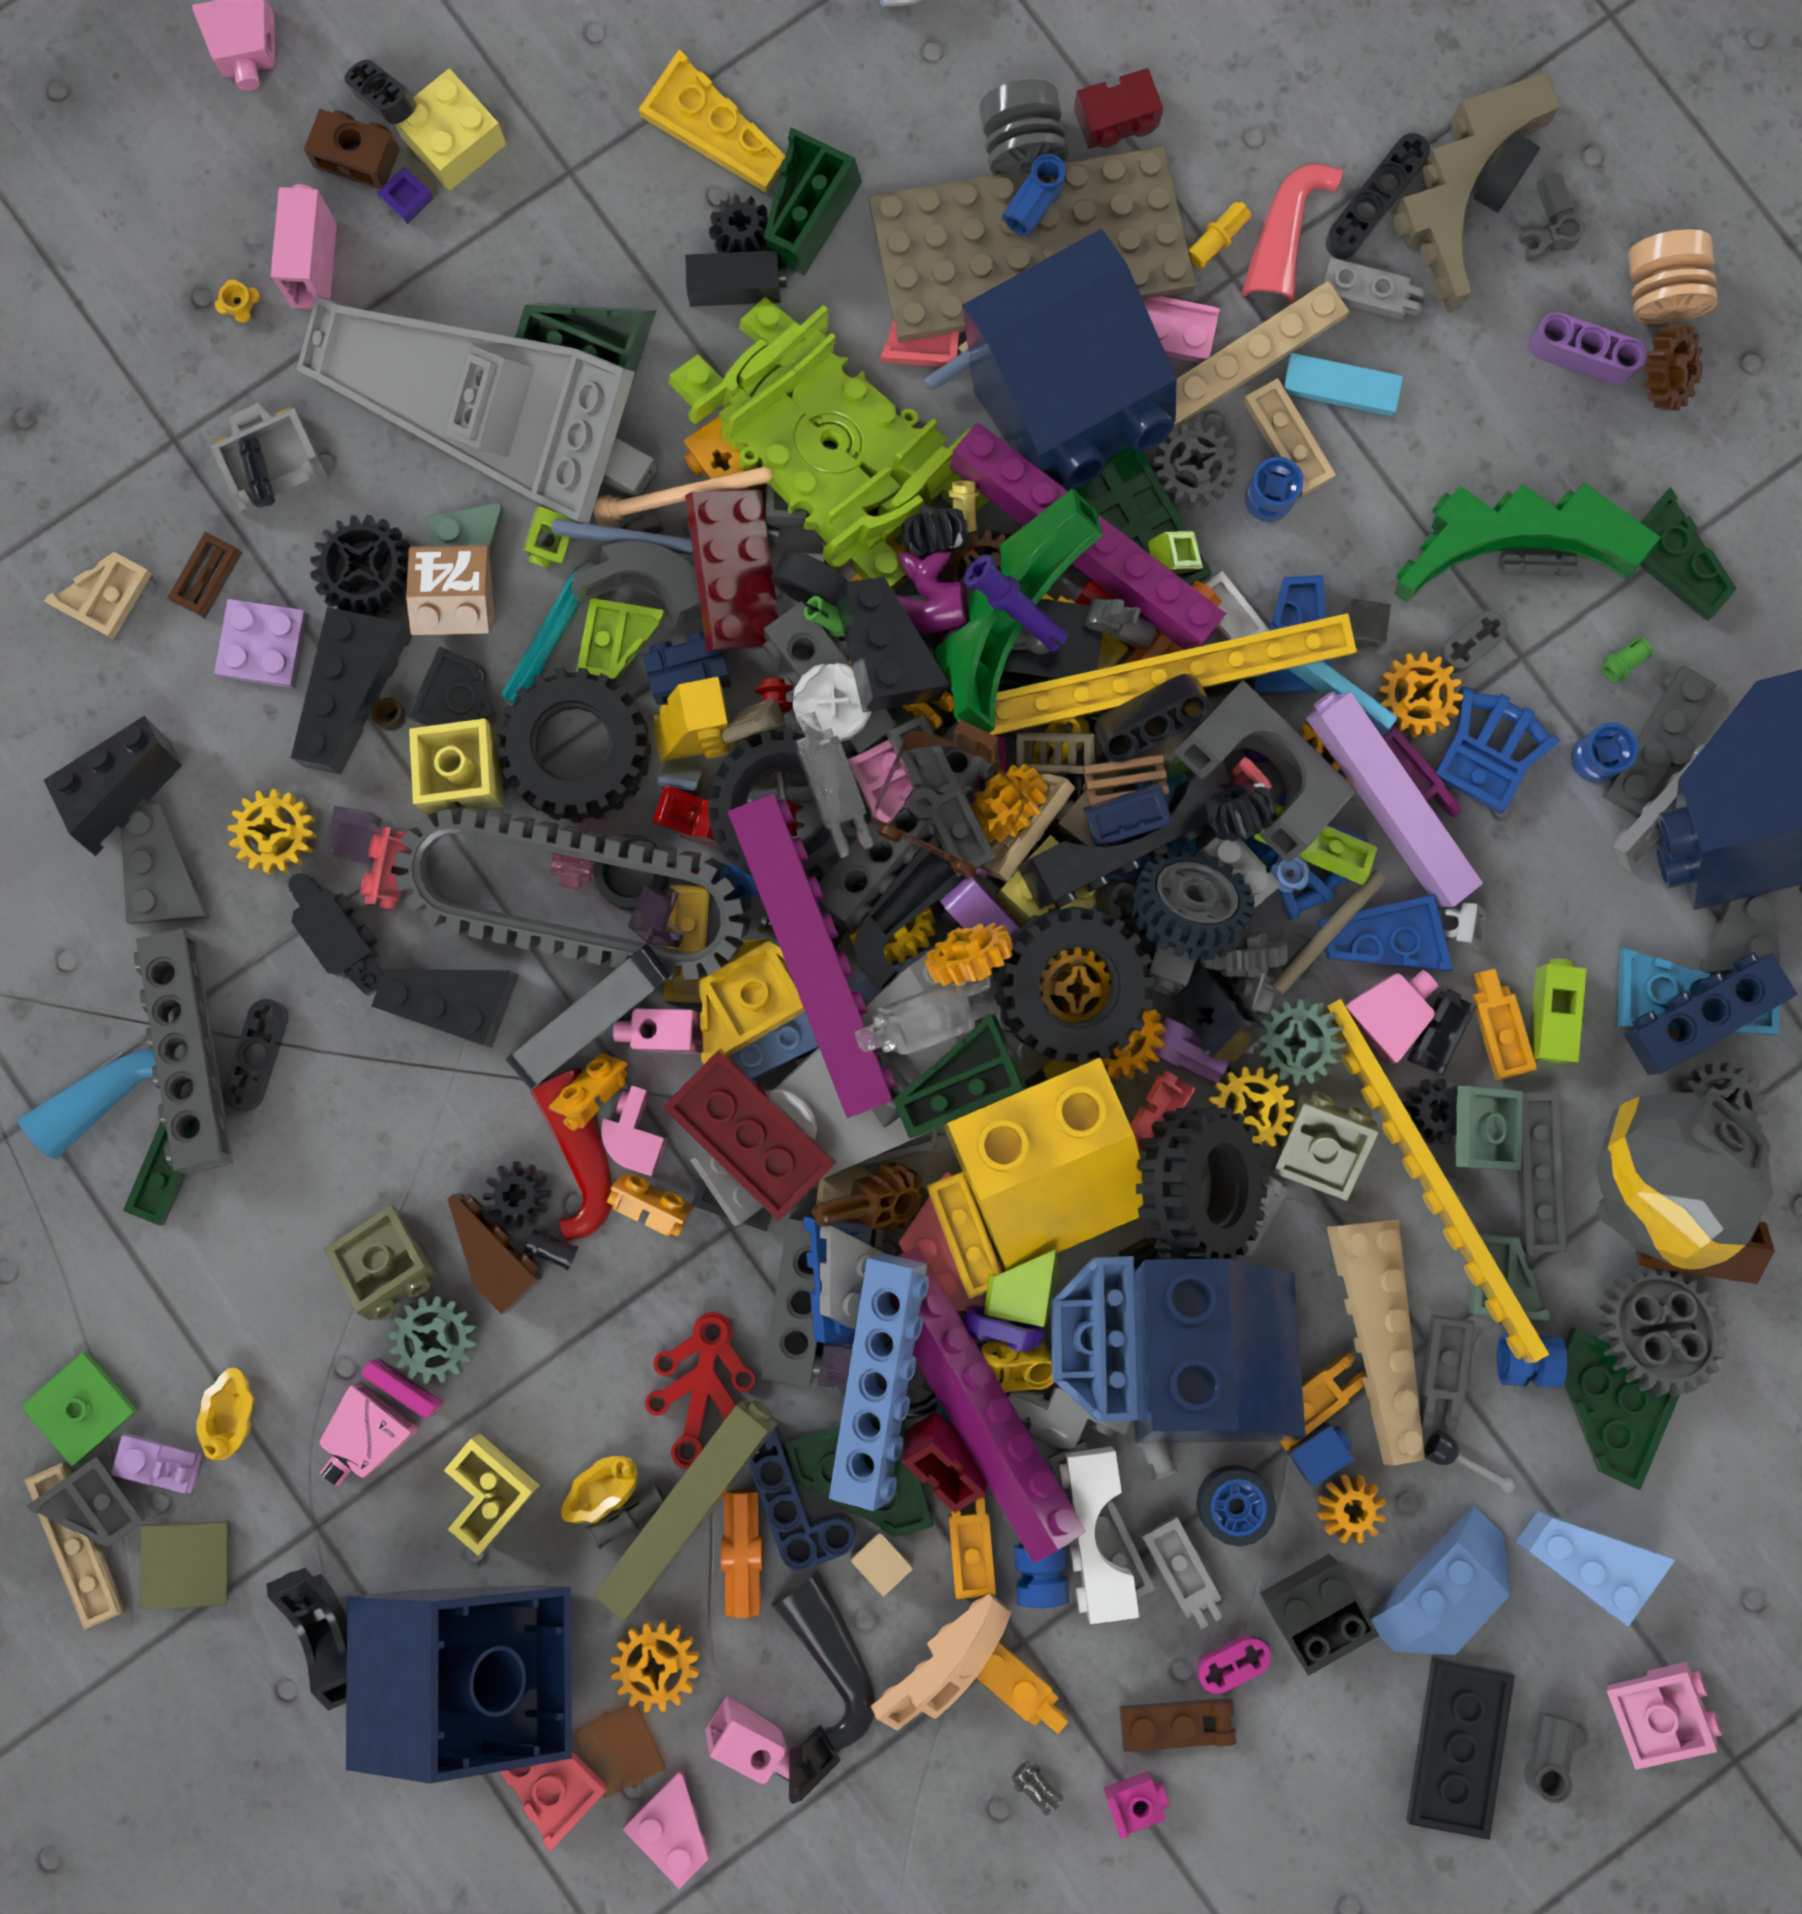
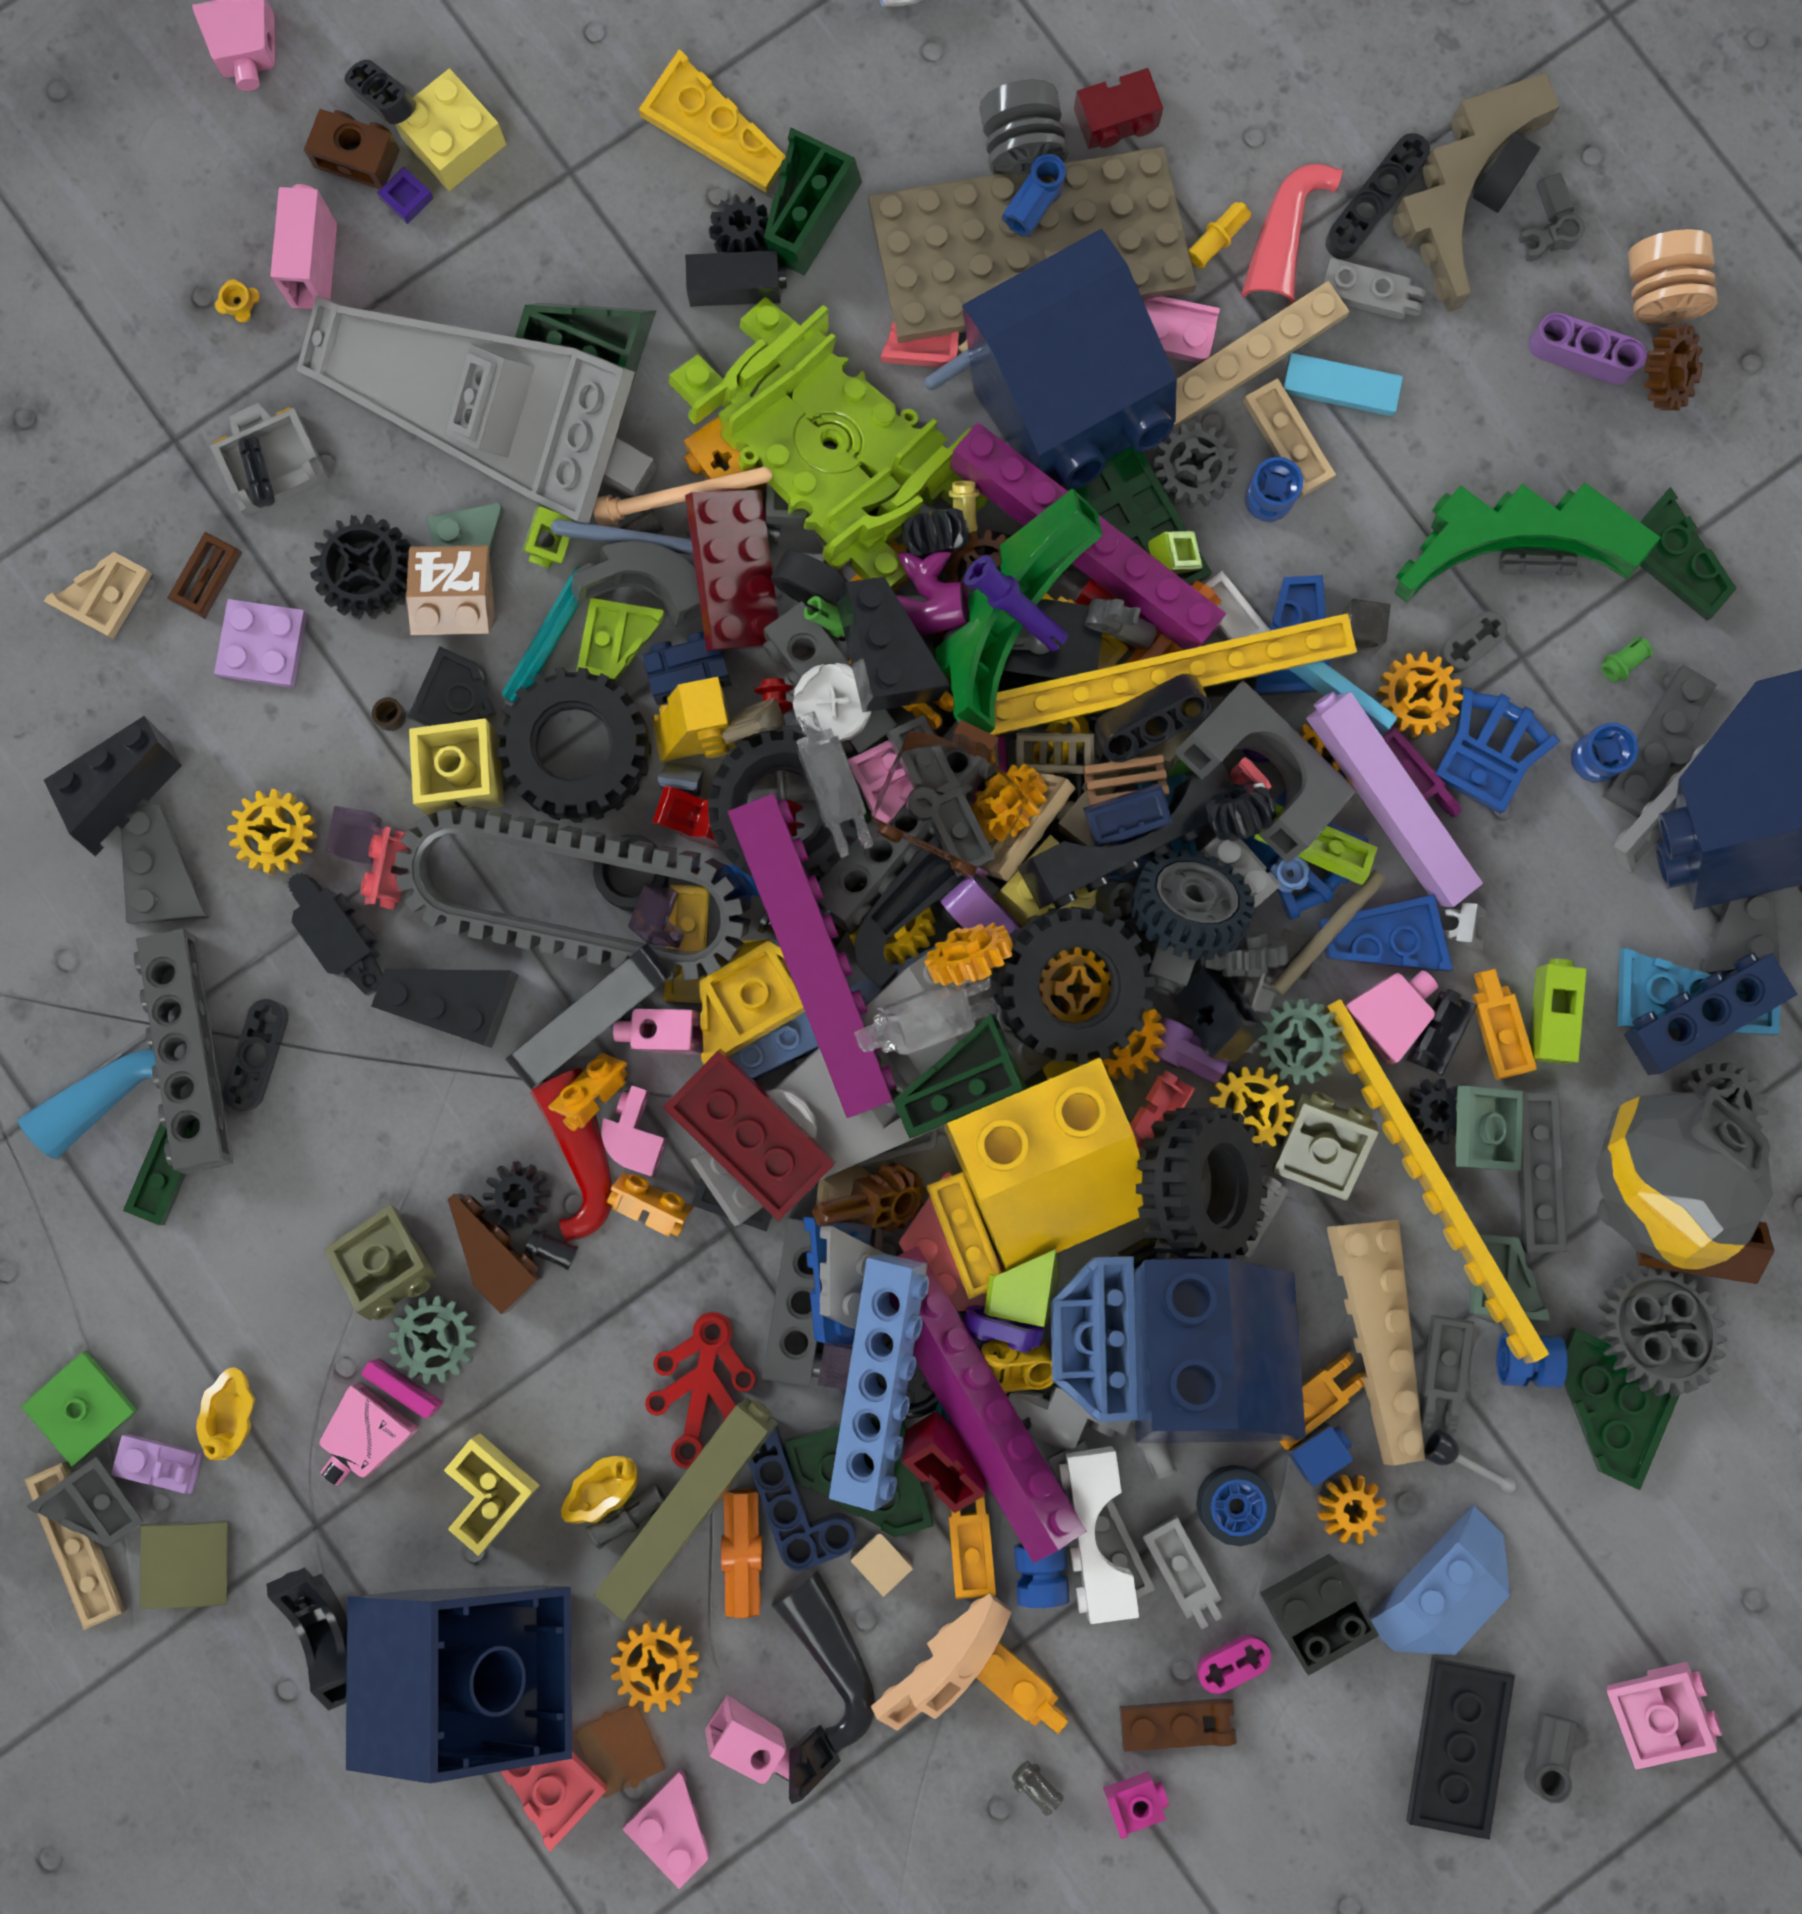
black wedge [291,607,413,775] -> none
clear pink gear [550,842,594,889] -> none
light blue wedge [1515,1511,1675,1627] -> none

